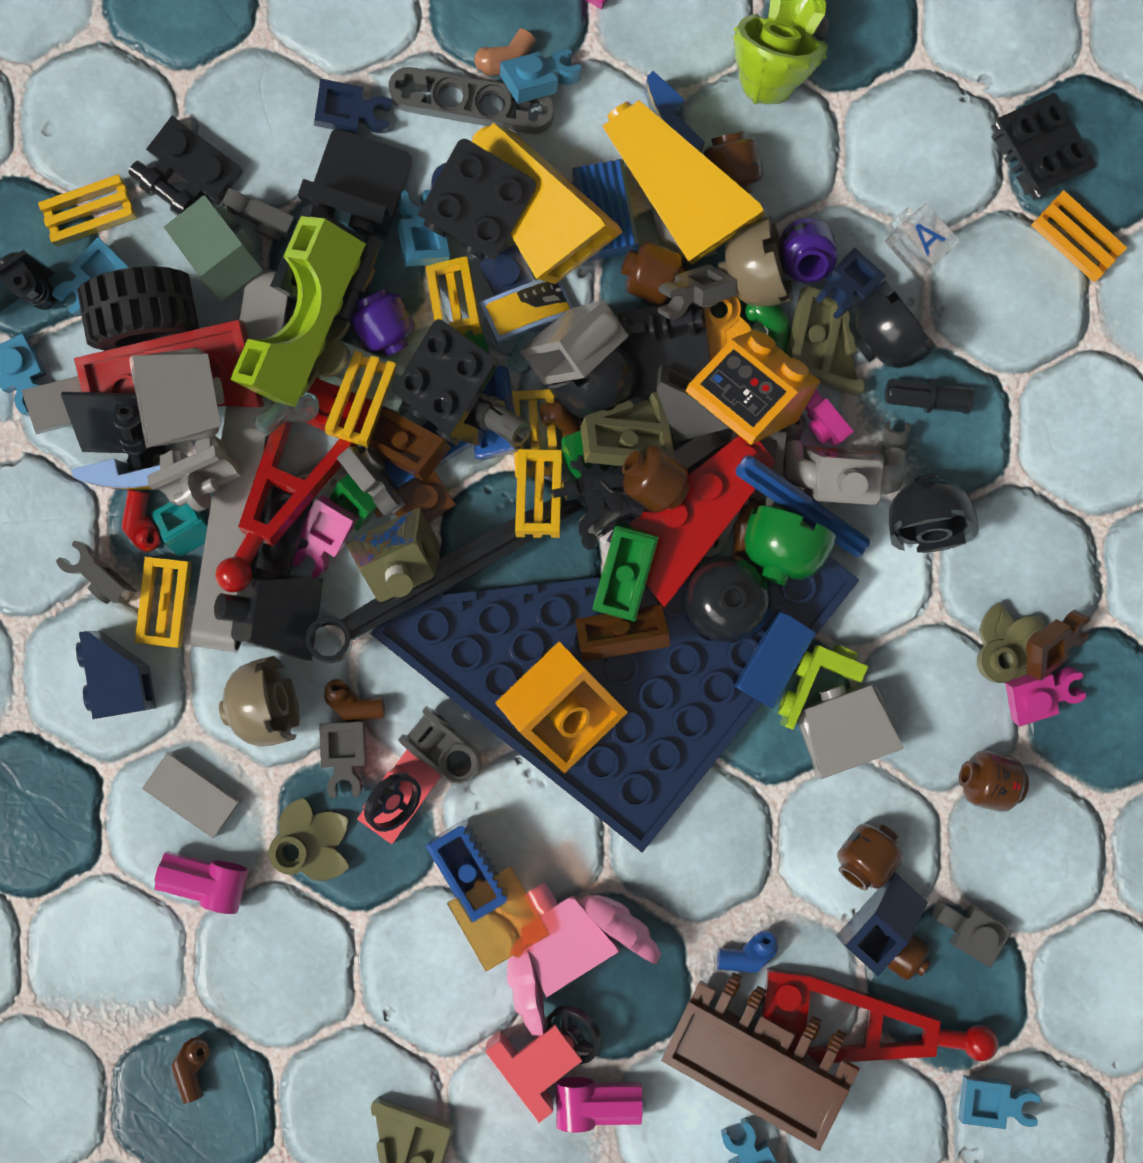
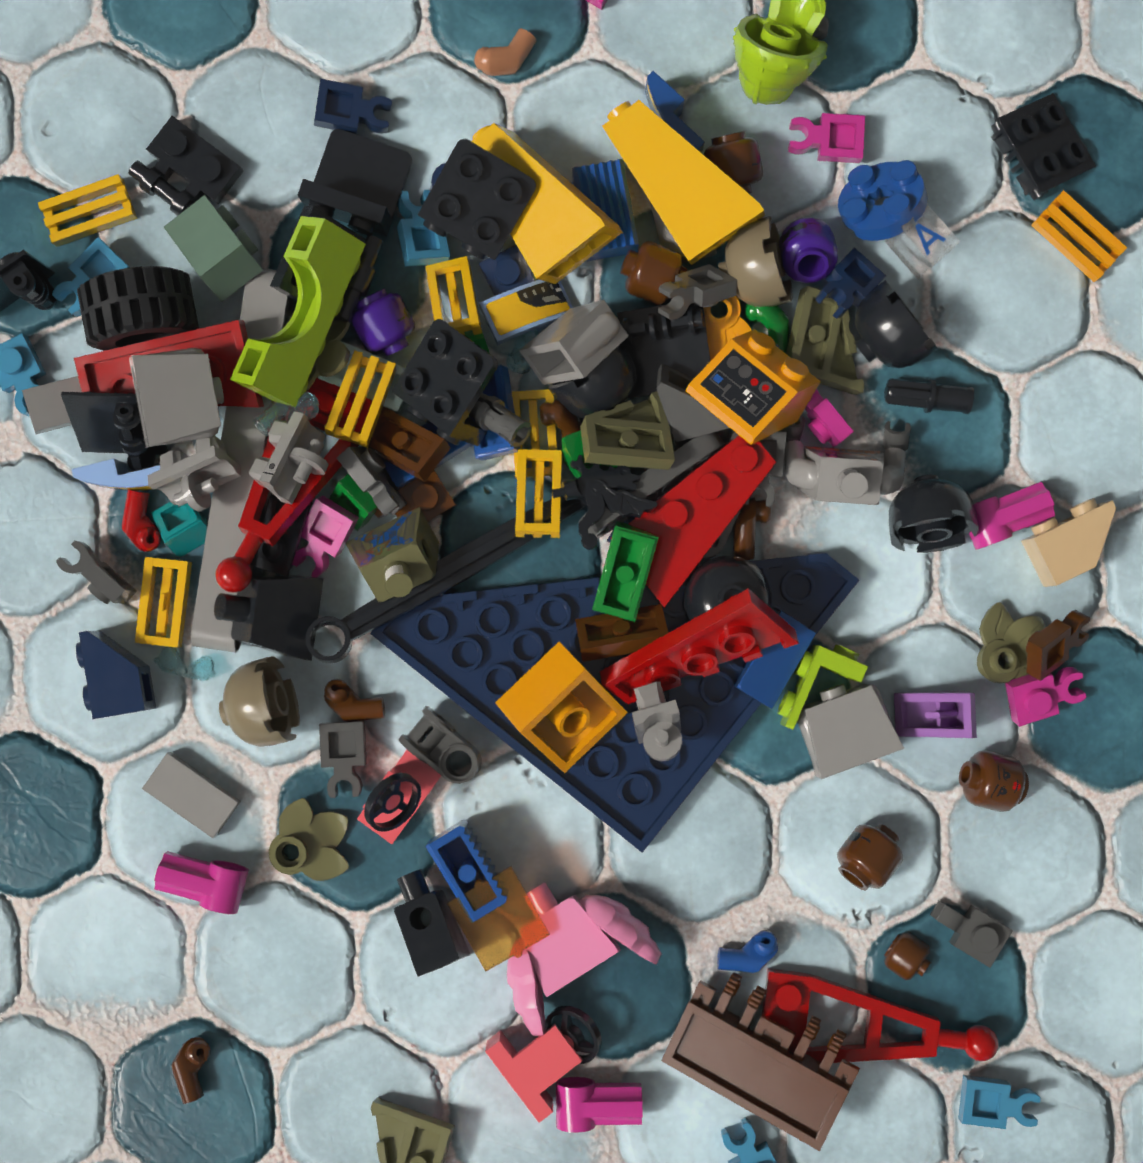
dark grey plate [221,188,297,243] -> none
dark grey beam [389,67,554,134] -> none
dark azure plate [500,49,582,104] -> none
reddish brown head [622,445,690,512] -> none
blue axle [736,455,870,557] -> none
green cylinder [744,506,837,585] -> none
dark blue slope [836,872,928,976] -> none
none -> clear light blue piece [153,647,216,681]
none -> light grey hips [249,411,329,504]
none -> black torso [394,869,471,977]
none -> red wing [600,589,799,704]
none -> light grey hips [632,682,682,761]
none -> dark pink plate [788,113,865,163]
none -> blue plate [838,160,928,241]
none -> medium lavender slope [894,691,977,738]
none -> dark pink piece [969,482,1055,550]
none -> tan slope [1021,498,1116,587]

